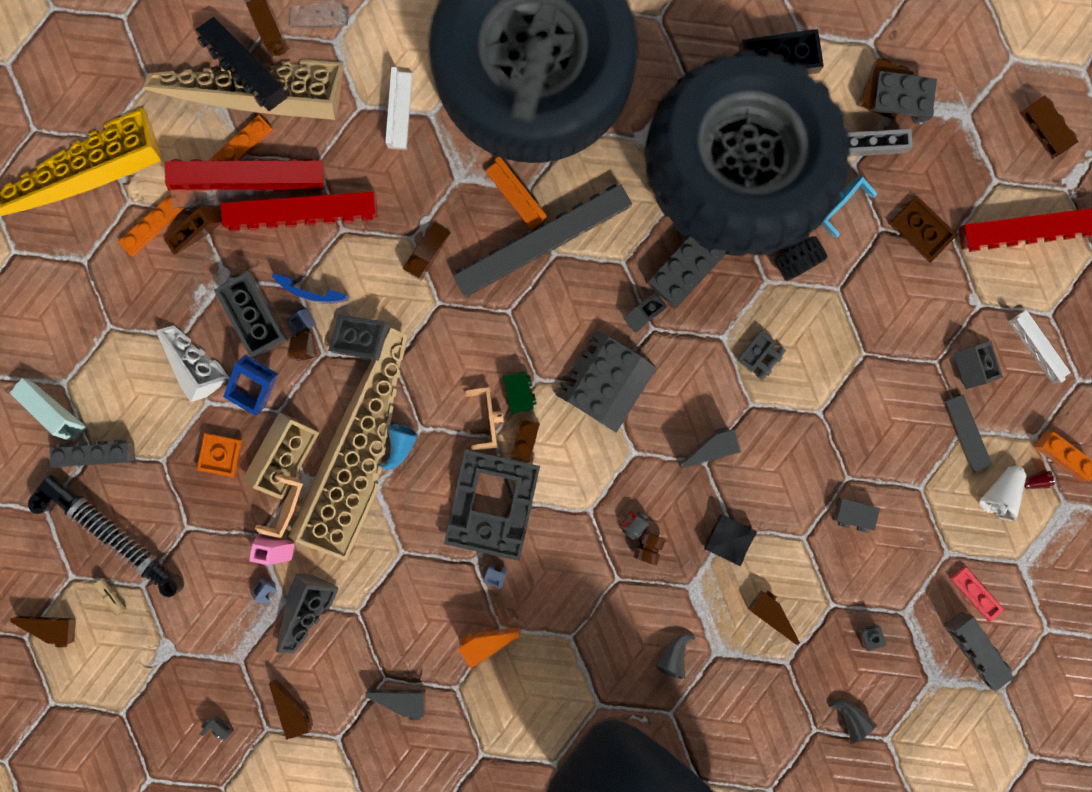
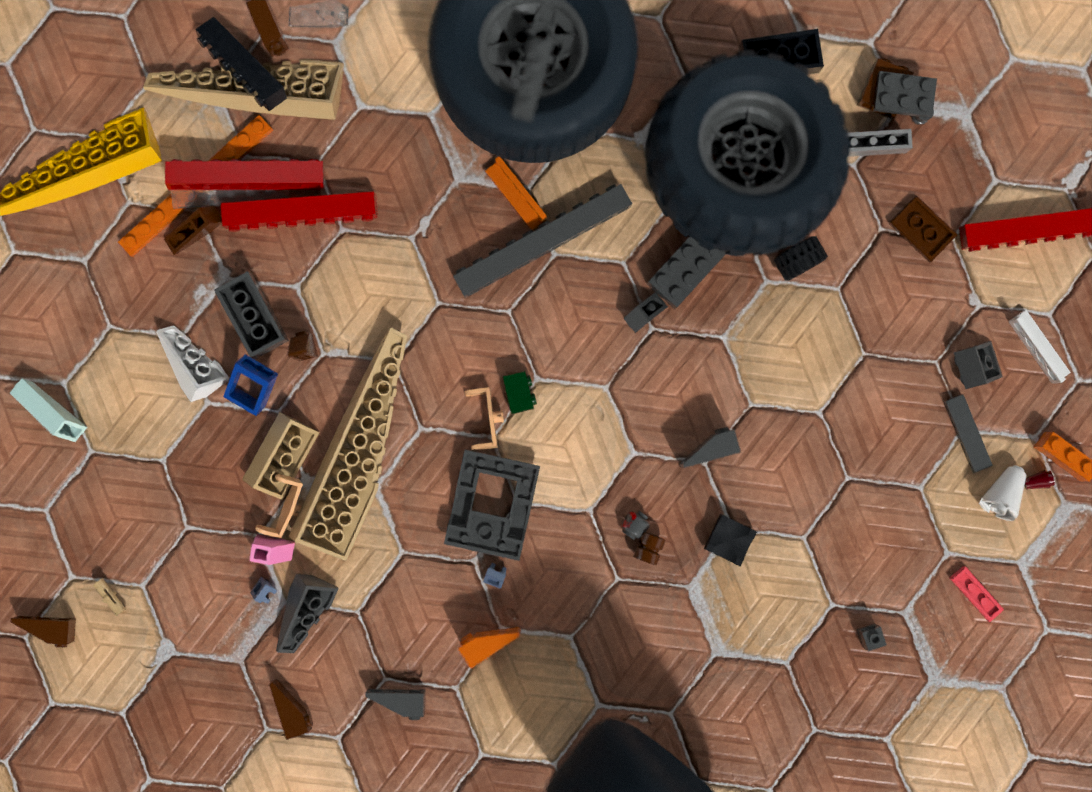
black piece [28,475,184,597] -> none
dark grey brick [49,439,135,468] -> none
orange plate [196,433,243,478] -> none
dark grey bracket [200,716,234,741] -> none
blue slope [272,273,349,304] -> none
sand blue slope [286,309,316,336] -> none
dark grey plate [328,315,389,361] -> none
dark azure hat [380,424,419,470] -> none
white fence [385,67,413,150] -> none
reddish brown slope [403,223,451,281] -> none
reddish brown brick [511,419,540,461] -> none
dark grey slope [555,330,657,433] -> none
dark grey hat [655,633,695,679] -> none
dark grey plate [737,330,786,381] -> none
reddish brown slope [748,590,800,646] -> none
medium azure piece [821,177,877,238] -> none
dark grey hat [828,699,877,744] -> none
dark grey brick [833,498,880,533] -> none
dark grey wedge [943,612,1014,692] -> none
reddish brown brick [1020,95,1079,159] -> none

